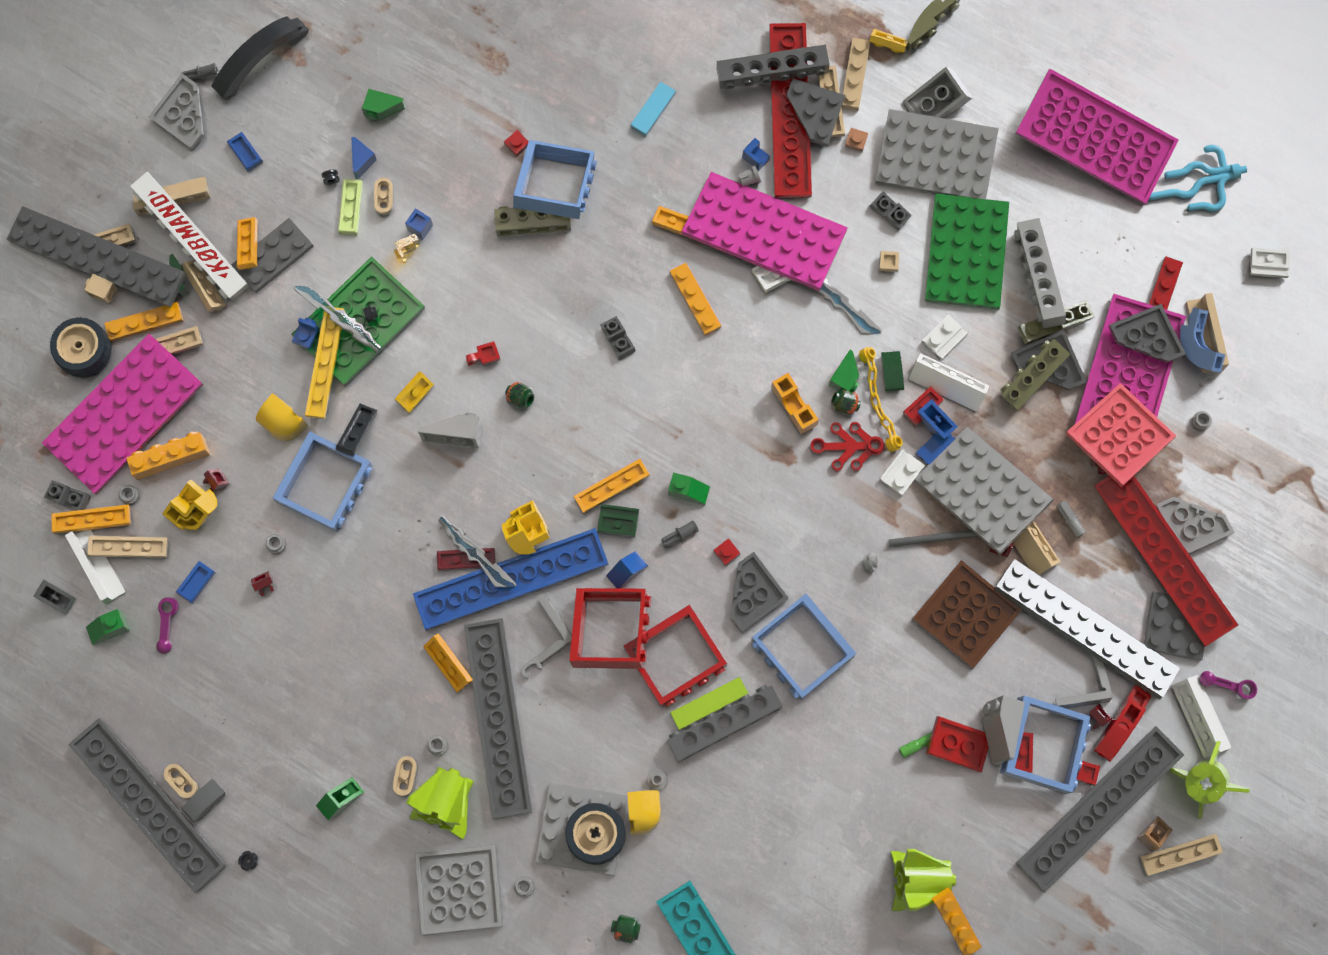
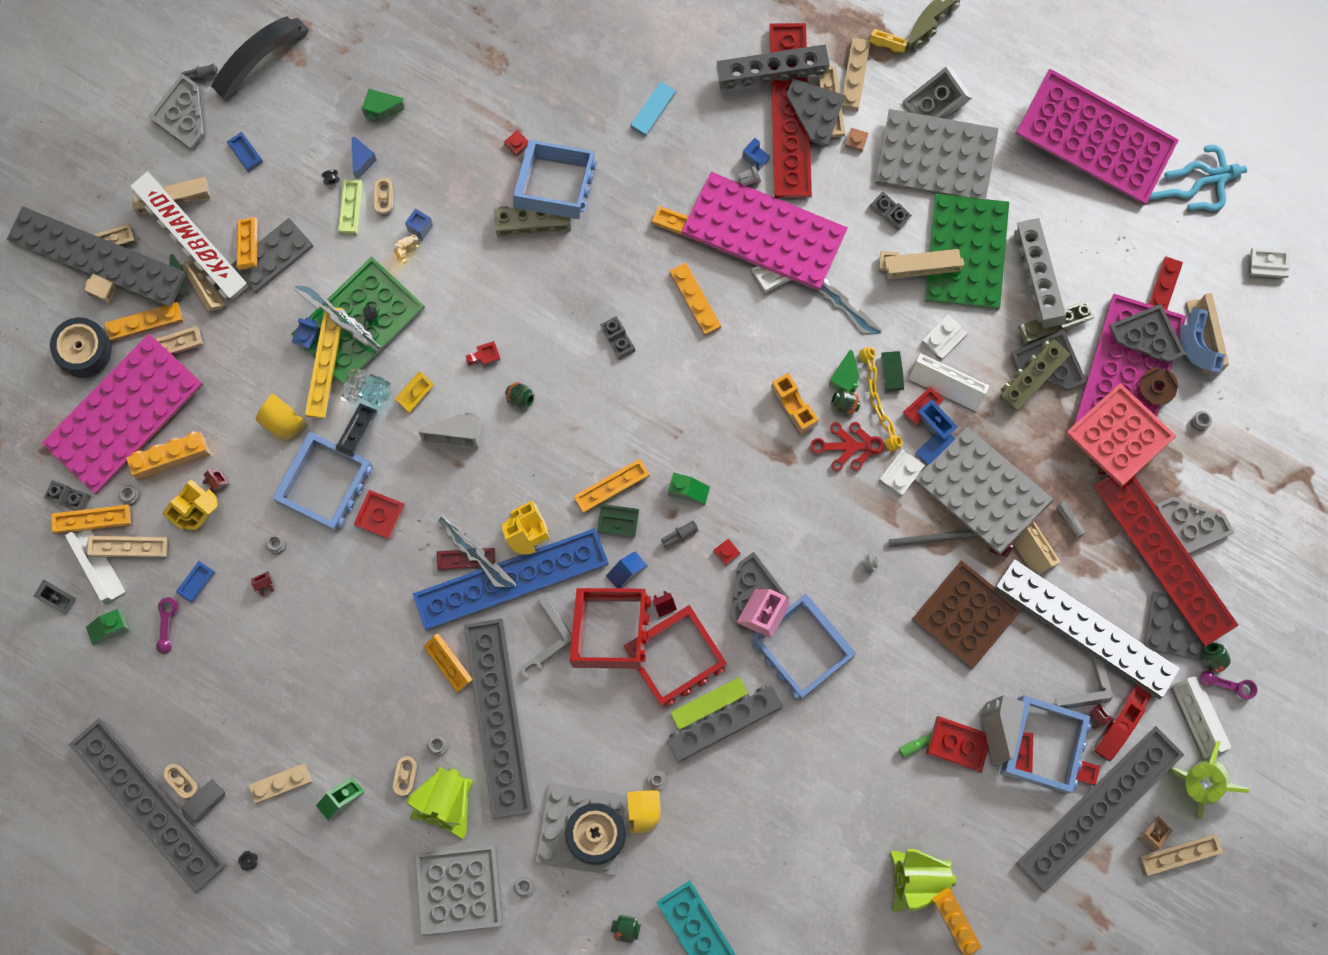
none -> tan plate [248,763,312,804]
none -> clear beam [341,368,366,403]
none -> red plate [354,490,405,540]
none -> clear light blue brick [359,374,391,406]
none -> dark red tile [653,591,677,617]
none -> bright pink slope [737,589,790,639]
none -> tan panel [885,249,964,279]
none -> reddish brown plate [1138,367,1178,407]
none -> dark green head [1202,642,1231,672]

